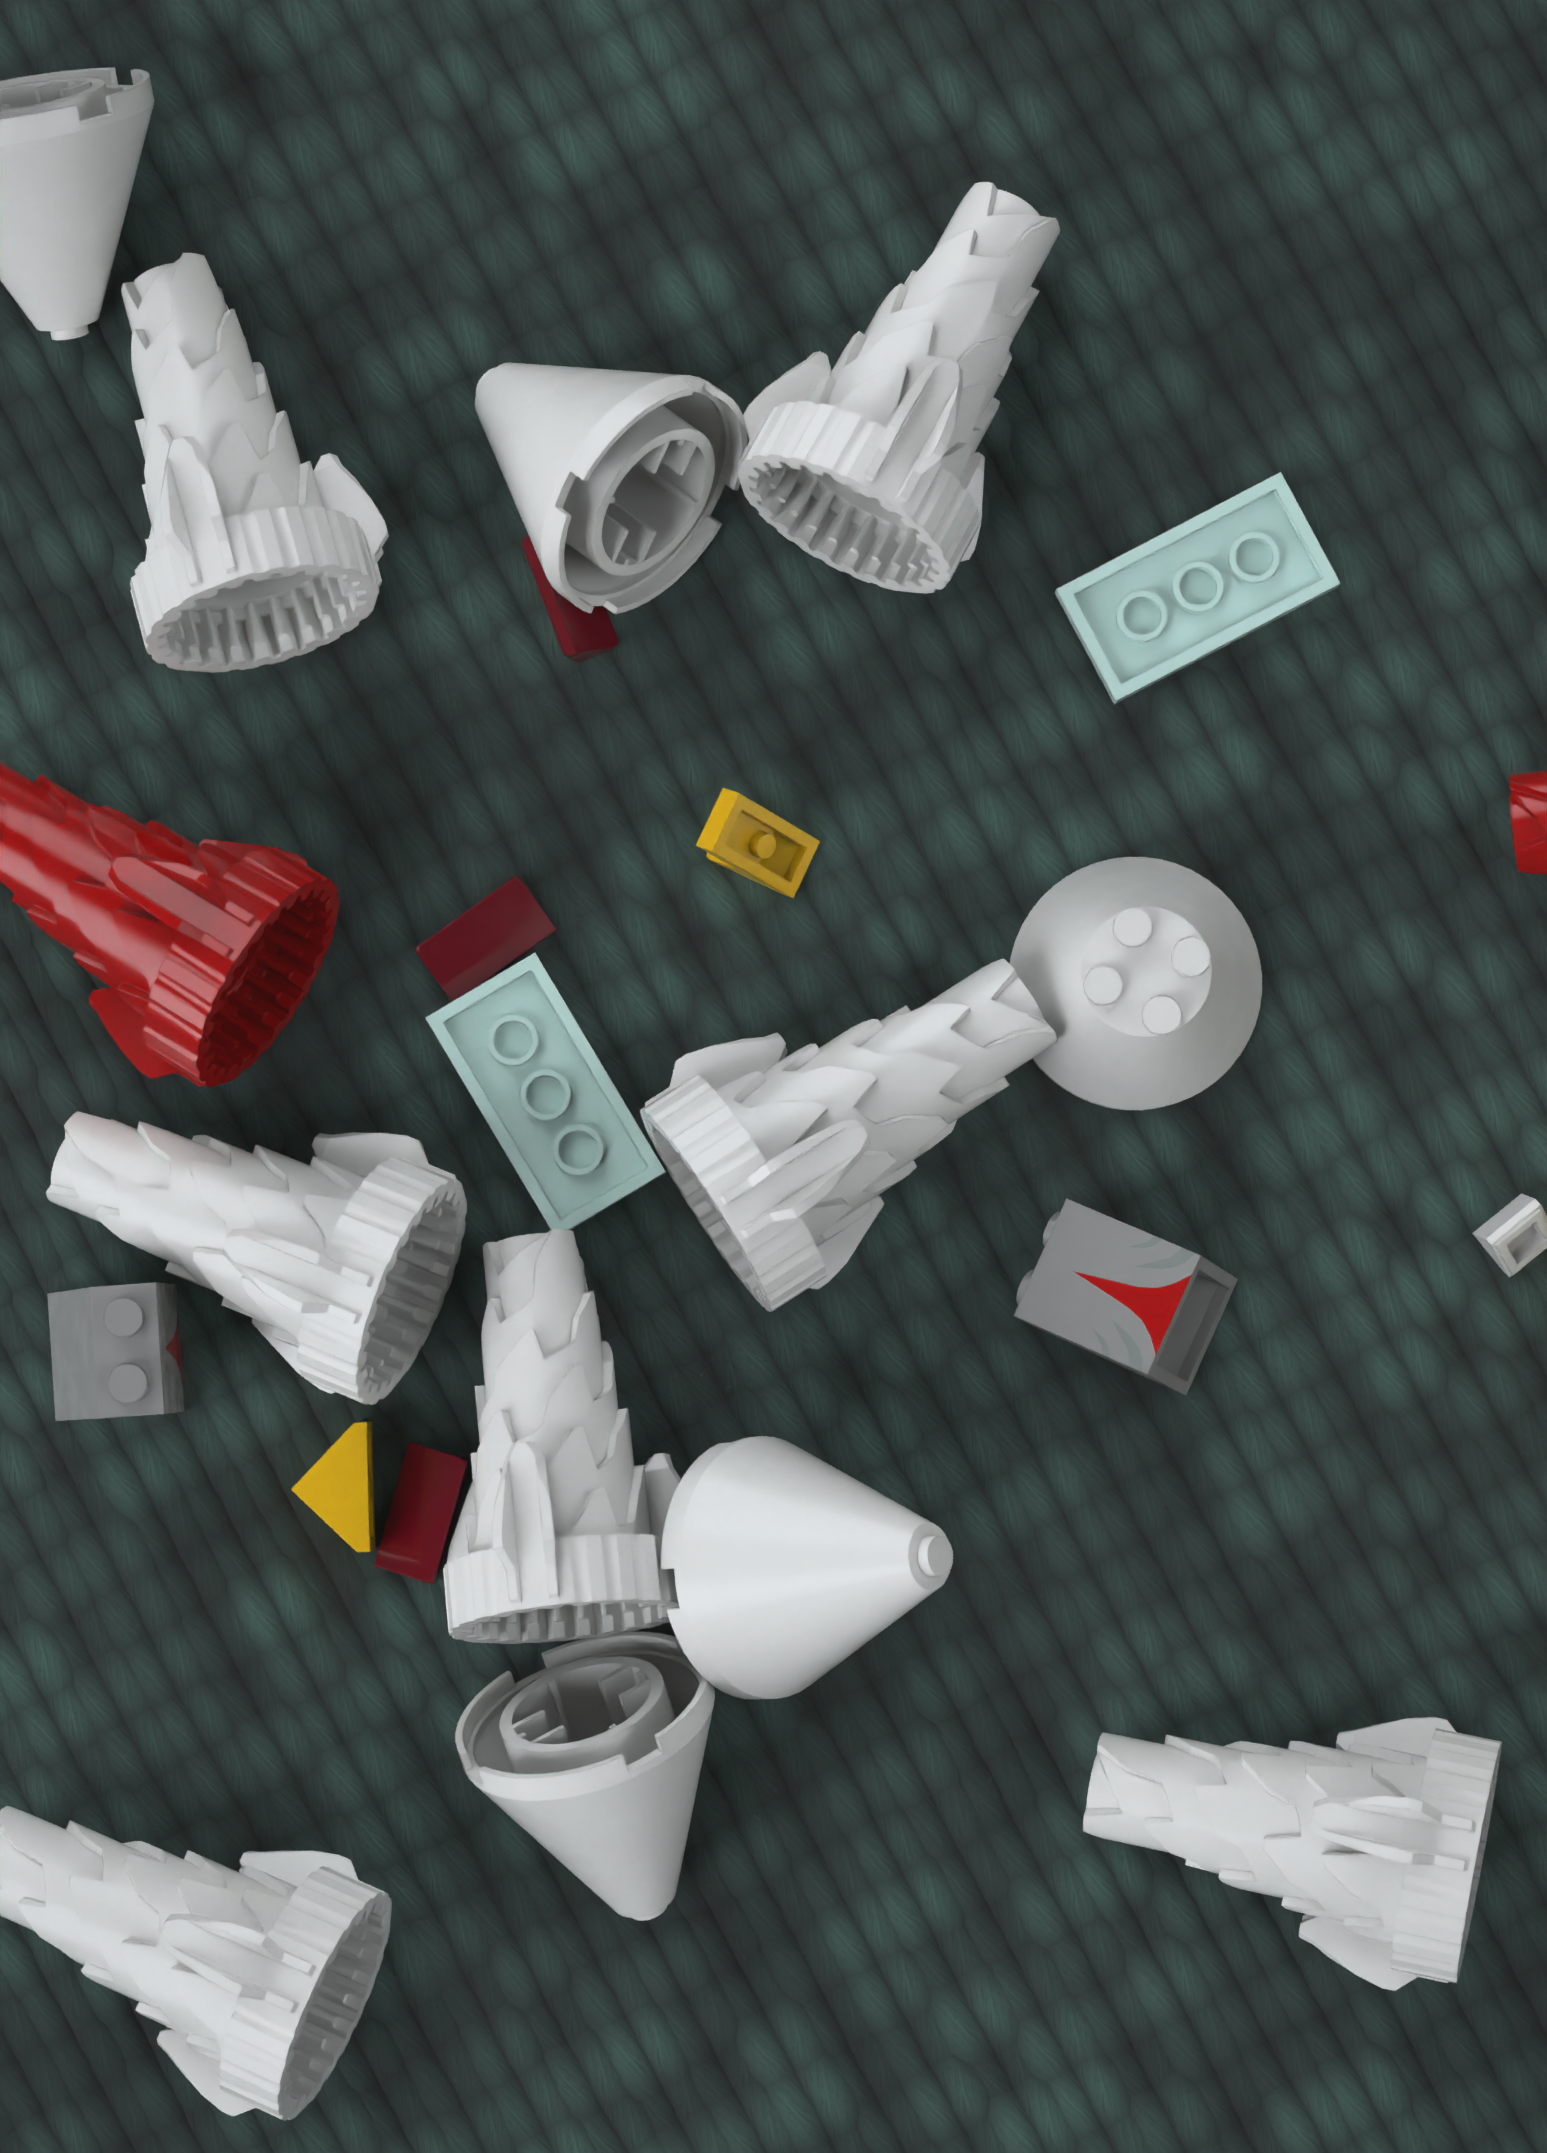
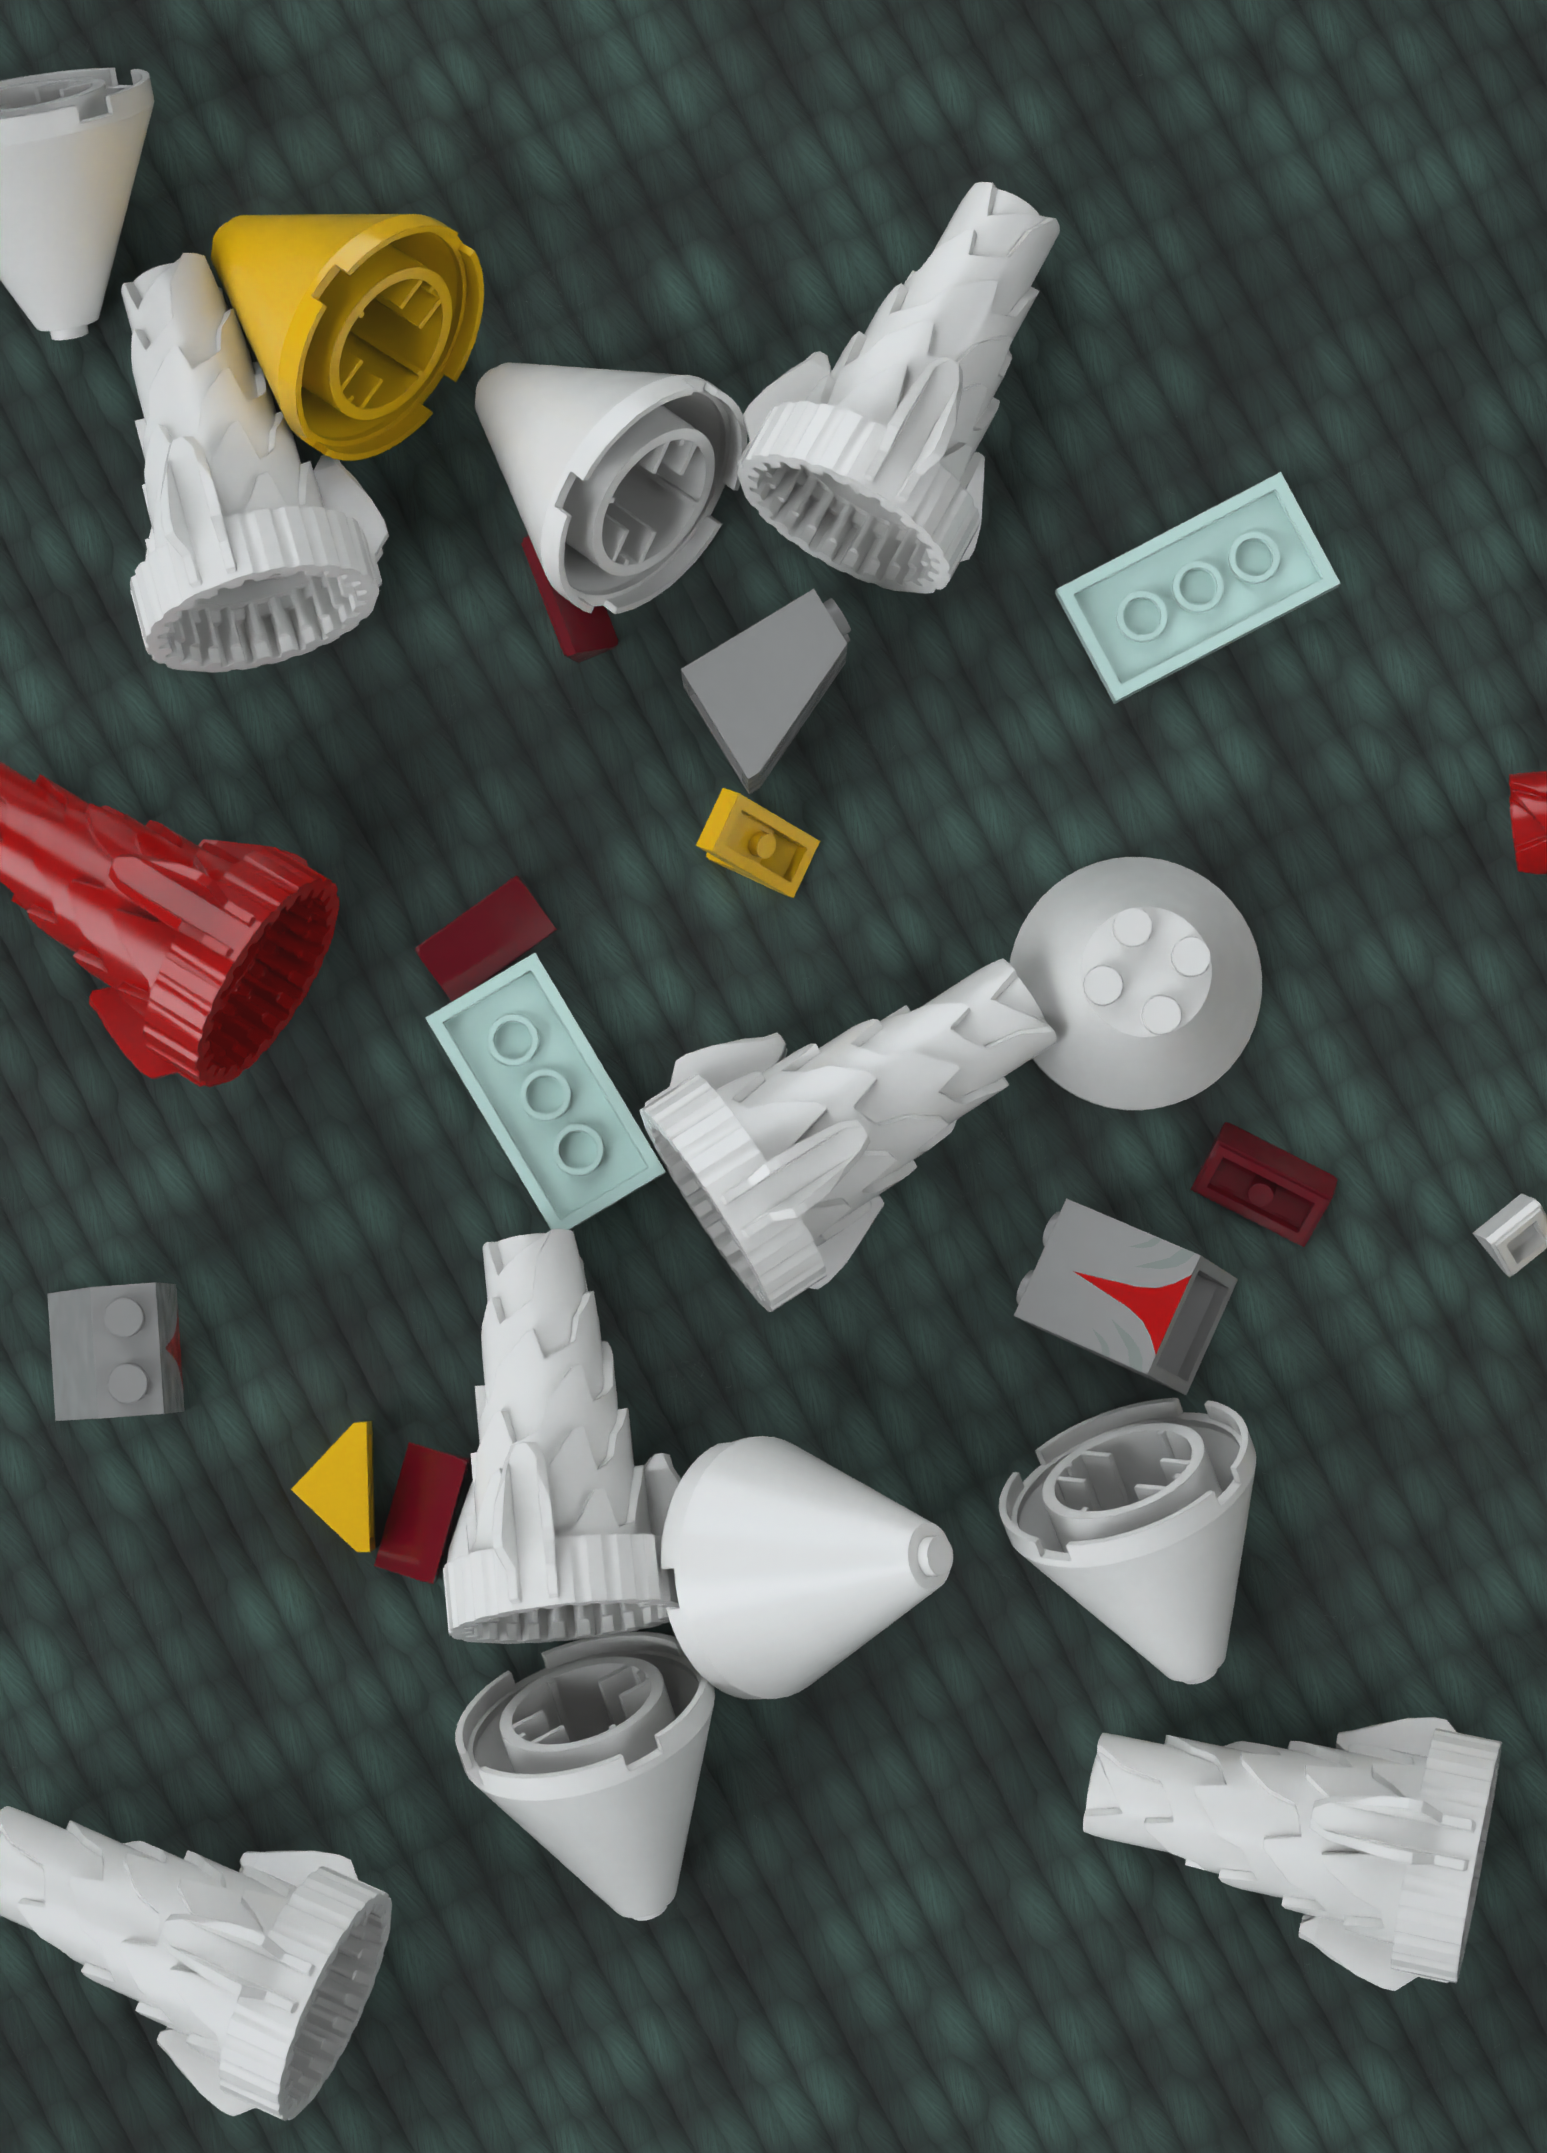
white cone [46,1111,467,1405] -> none
none -> yellow cone [211,214,484,461]
none -> light grey slope [681,589,851,794]
none -> white cone [999,1398,1256,1684]
none -> dark red slope [1190,1122,1338,1247]

